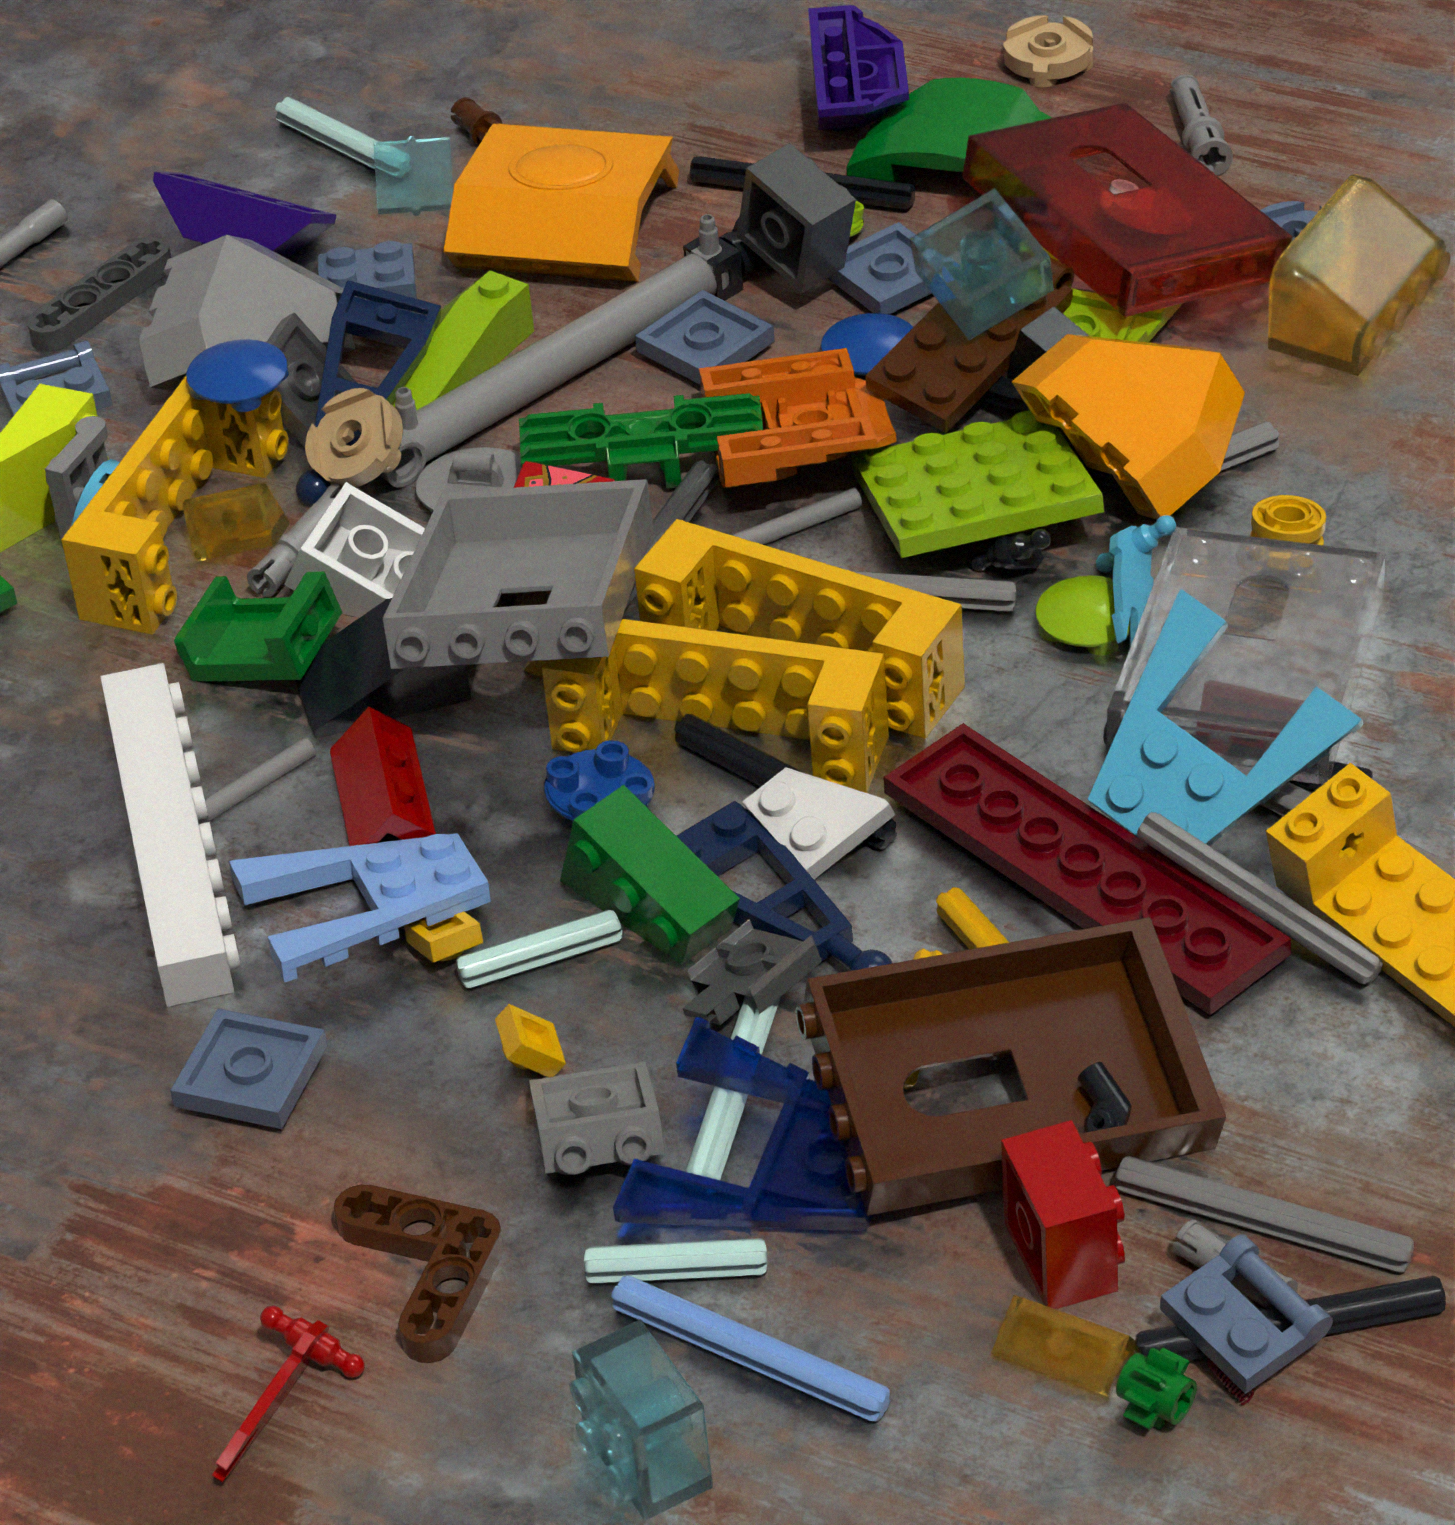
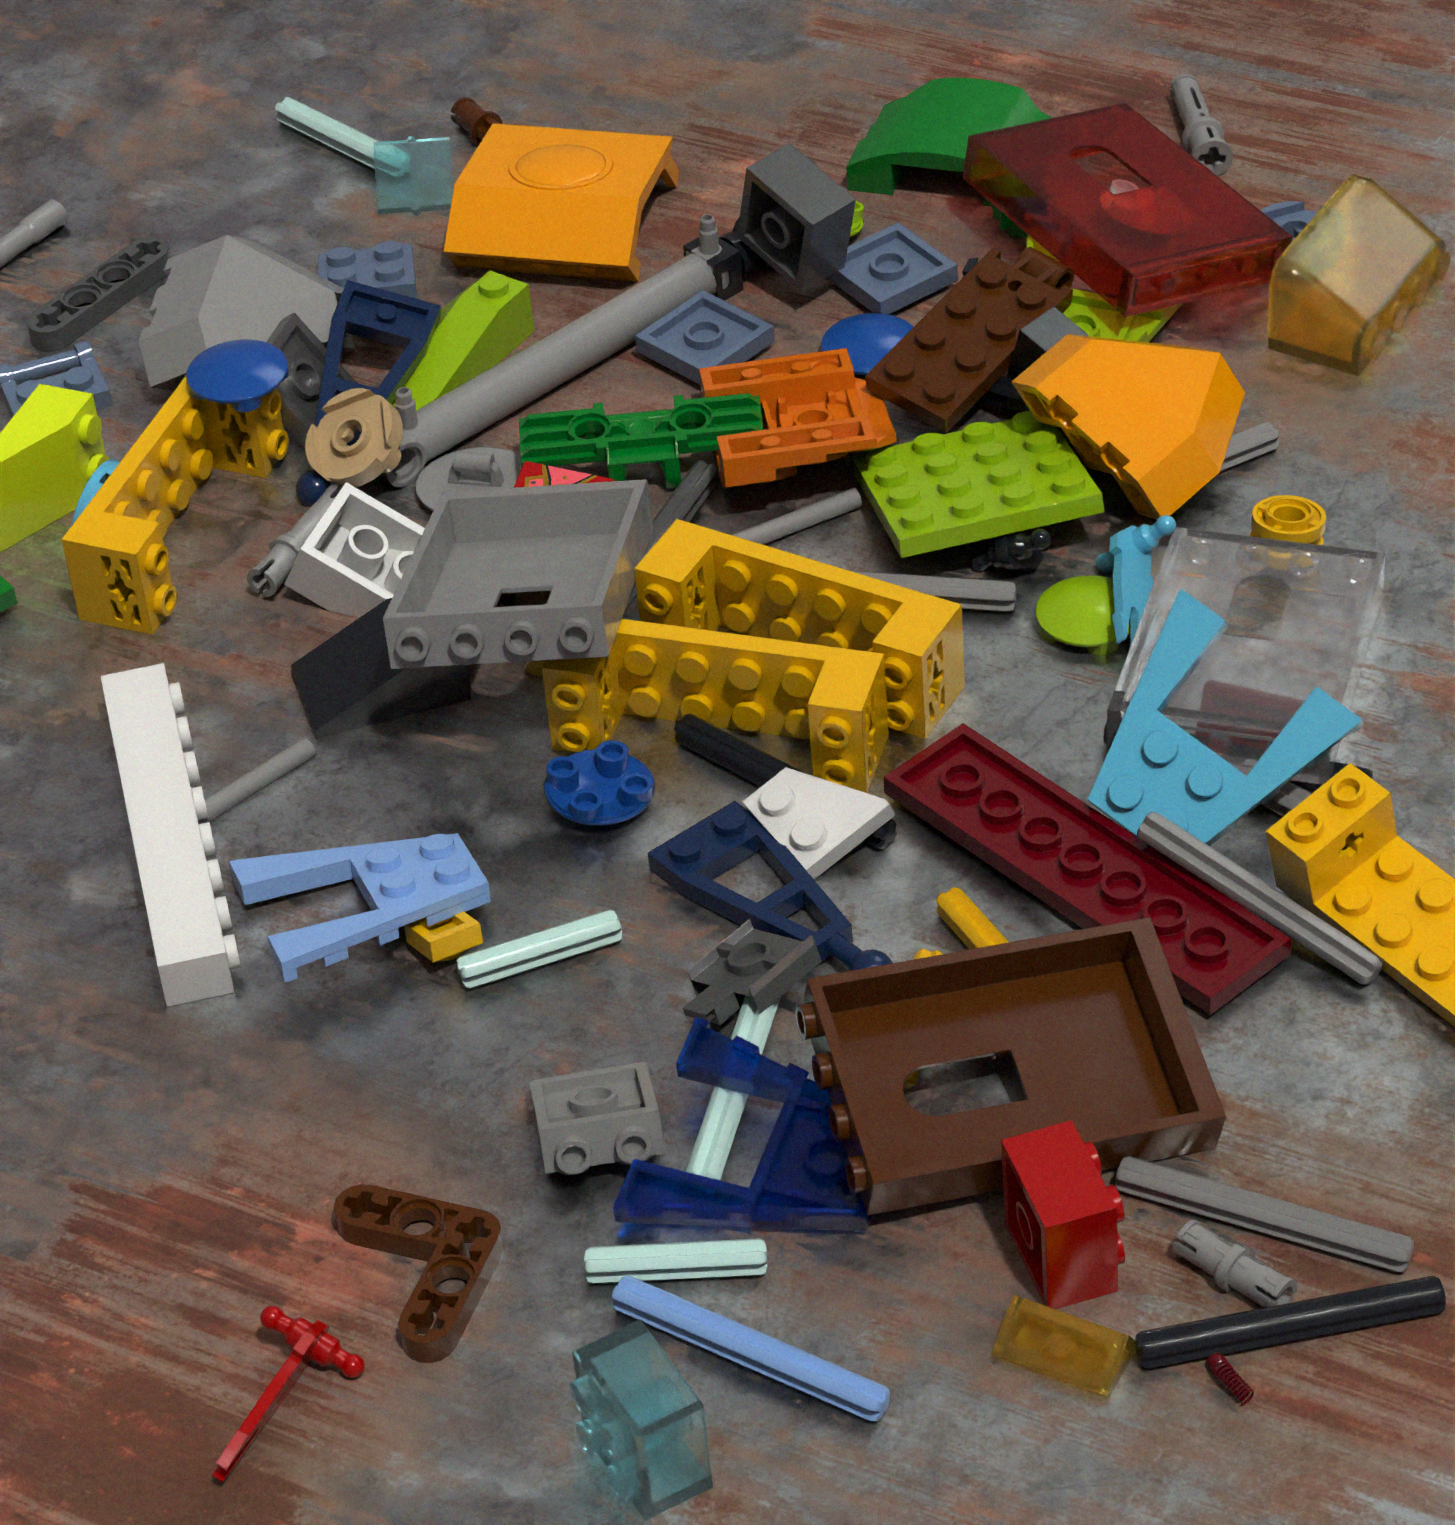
light grey plate [45,416,108,548] -> none
dark purple wedge [153,172,337,259] -> none
sand blue plate [170,1008,328,1129] -> none
green panel [174,571,343,681] -> none
clear yellow slope [182,483,290,561] -> none
red panel [330,707,436,846] -> none
yellow plate [495,1004,566,1077] -> none
green wedge [560,785,740,965] -> none
black axle [690,156,915,209] -> none
dark purple wedge [808,5,909,131] -> none
clear light blue brick [910,188,1054,340] -> none
tan plate [1003,15,1093,88] -> none
black arm [1078,1062,1132,1133] -> none
green gear [1116,1347,1197,1430] -> none
sand blue plate [1160,1234,1333,1394] -> none

